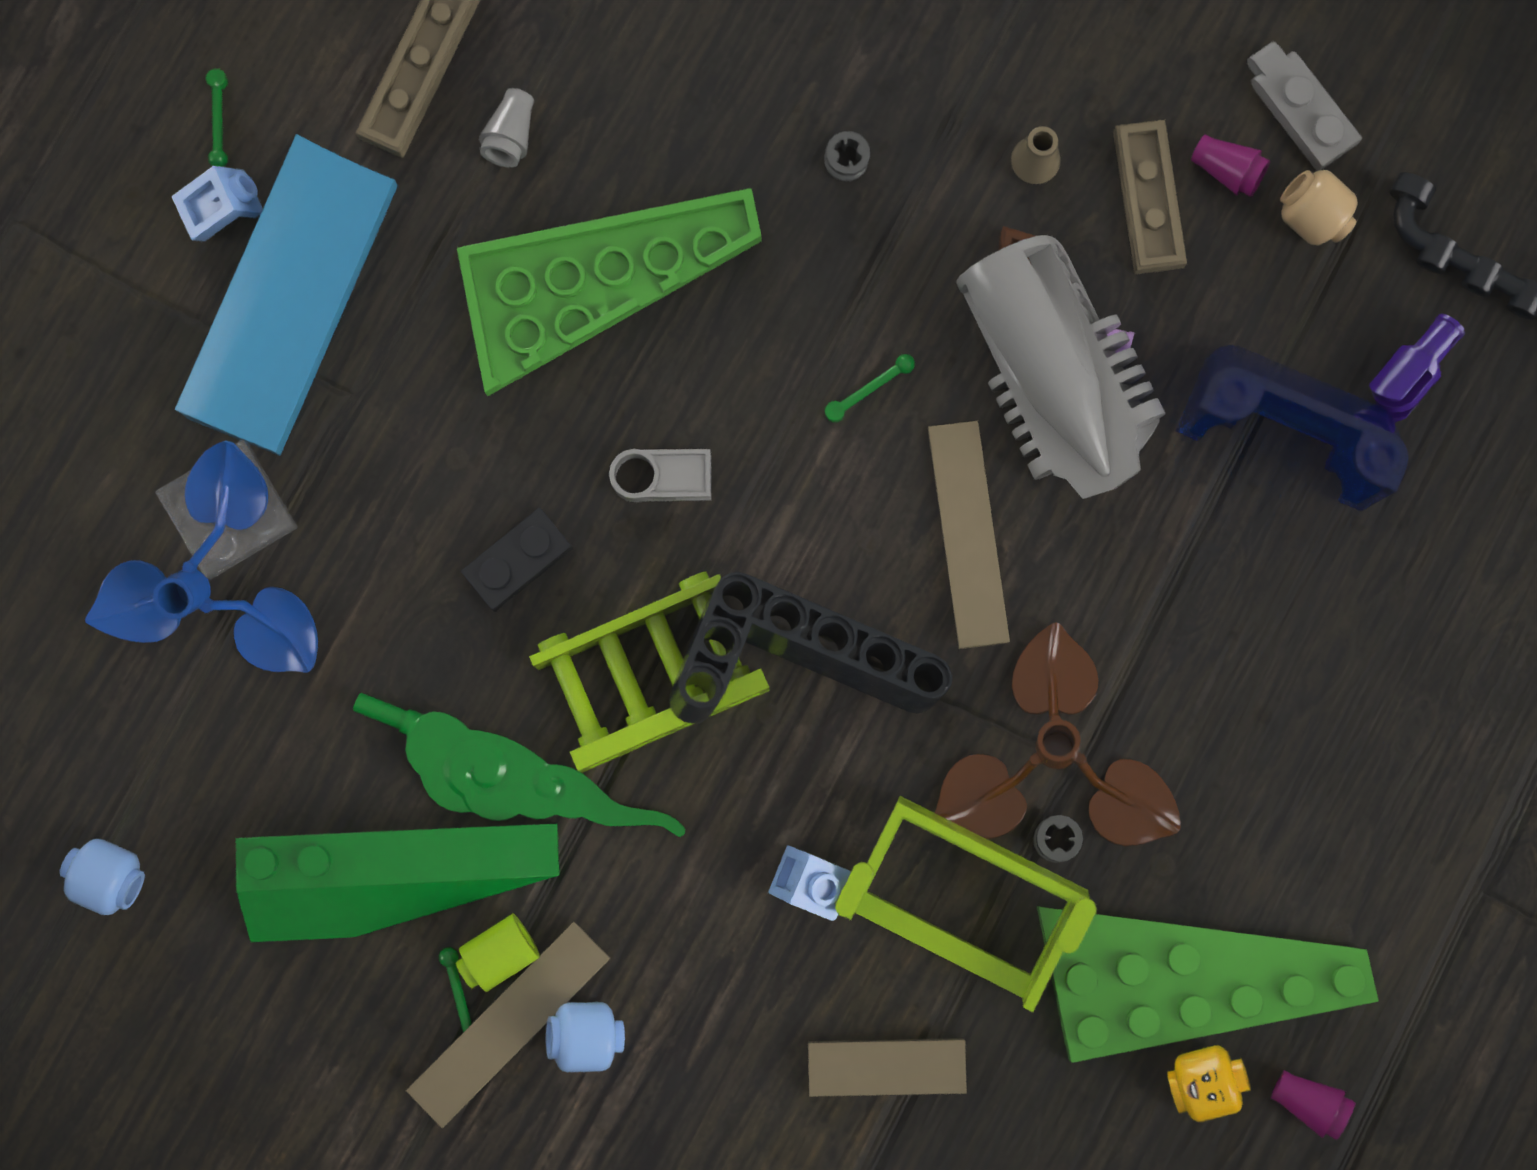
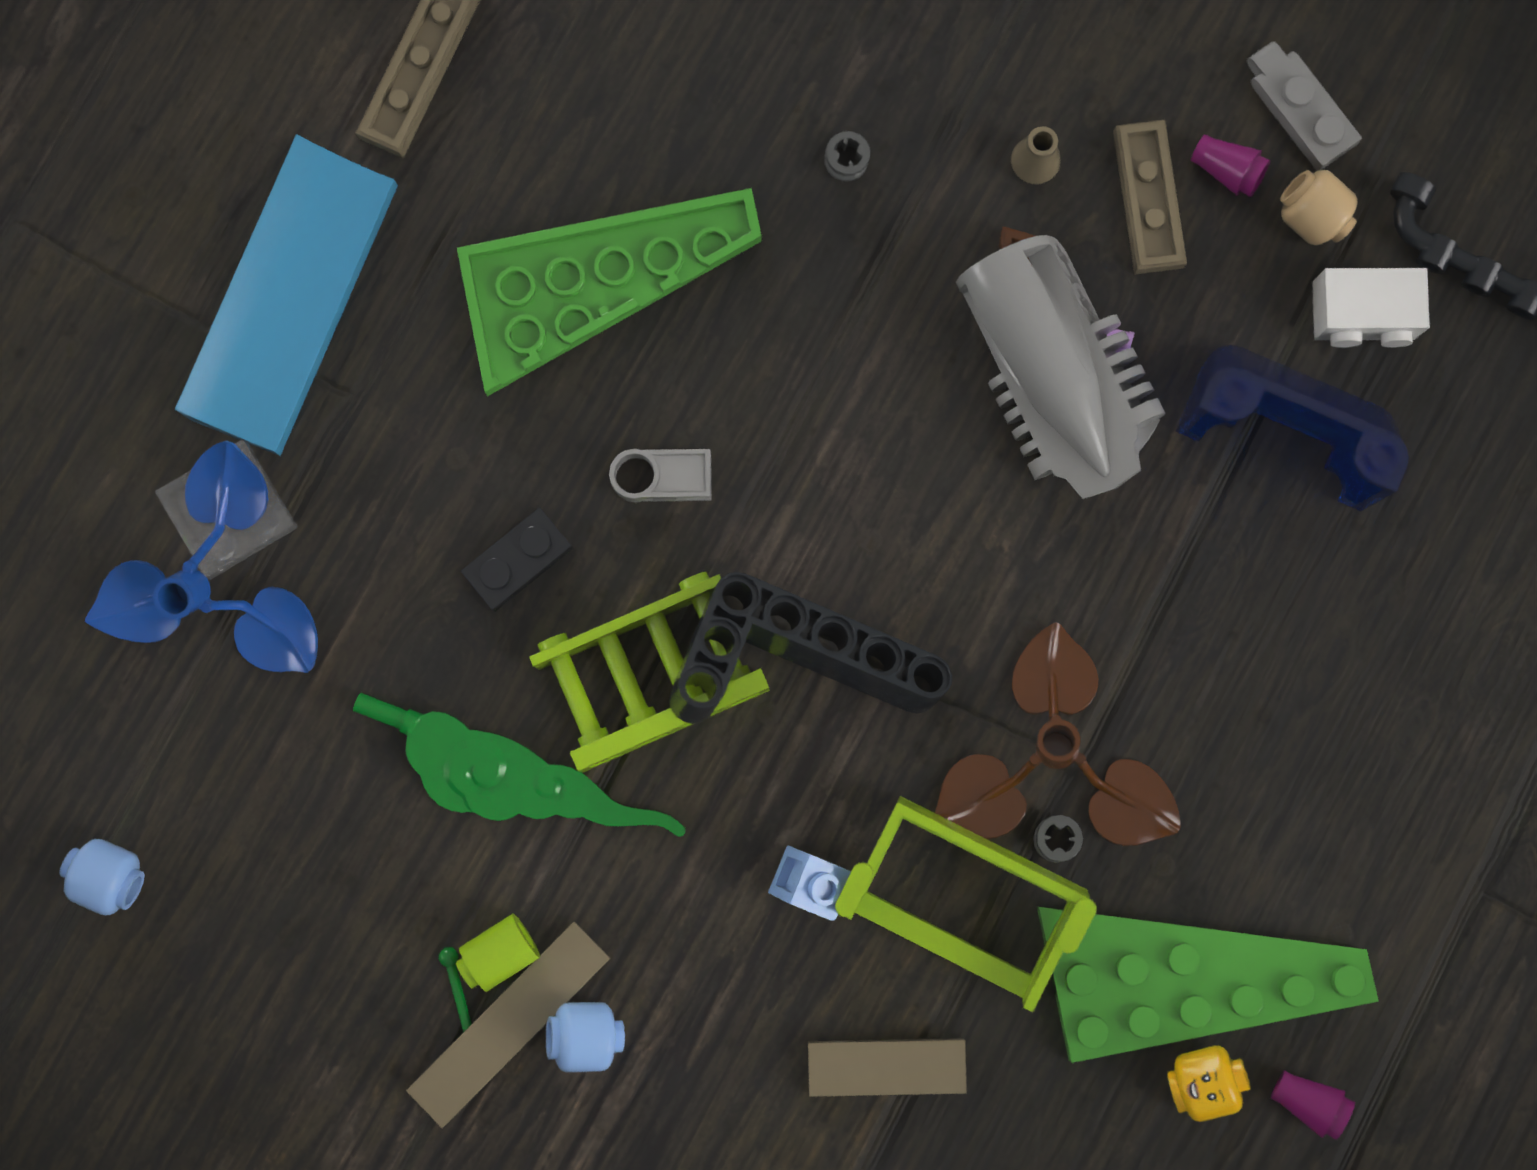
light blue bracket [171,166,263,241] -> none
green hinge [206,69,228,167] -> none
green wedge [236,824,560,942] -> none
light grey cone [479,88,534,167] -> none
green hinge [825,354,915,422] -> none
dark tan piece [928,421,1010,649] -> none
dark purple arm [1369,314,1465,422] -> none
none -> white brick [1312,268,1430,347]

